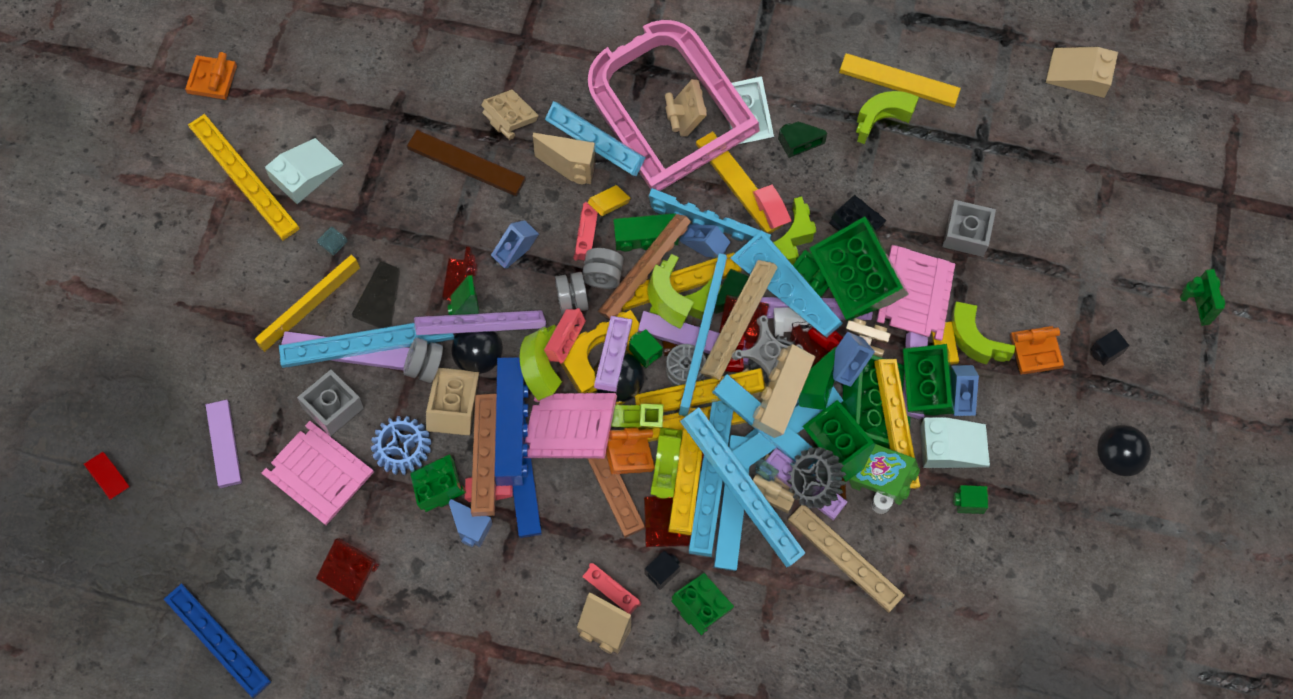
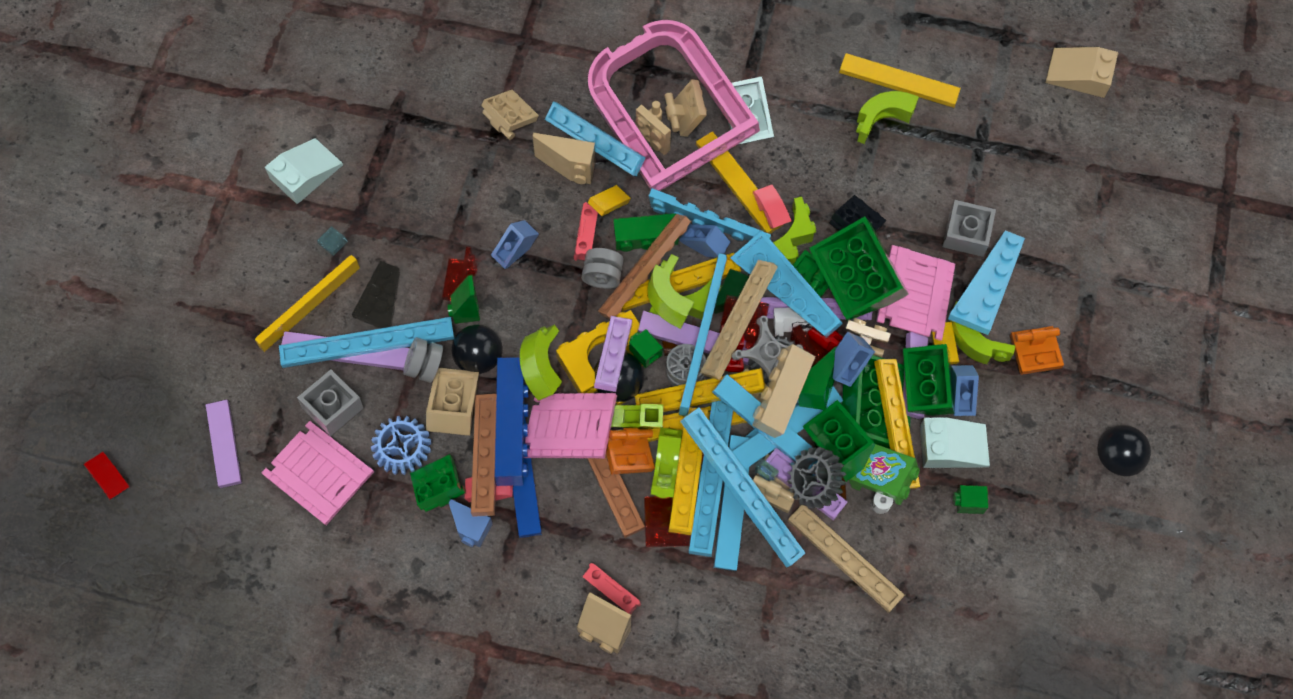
blue tile [164,583,271,699] -> none
orange plate [185,52,237,100] -> none
yellow tile [188,114,299,241] -> none
clear red plate [316,538,379,602] -> none
reddish brown tile [407,130,526,197] -> none
lavender tile [414,310,546,335] -> none
coral piece [544,308,586,363] -> none
light grey wheel [555,272,588,315] -> none
black brick [644,550,680,590] -> none
green plate [671,573,734,636] -> none
dark green slope [778,121,827,158] -> none
black brick [1090,329,1130,366] -> none
green plate [1180,269,1225,326] -> none
none -> tan plate [636,101,671,155]
none -> medium azure wing [948,230,1025,335]

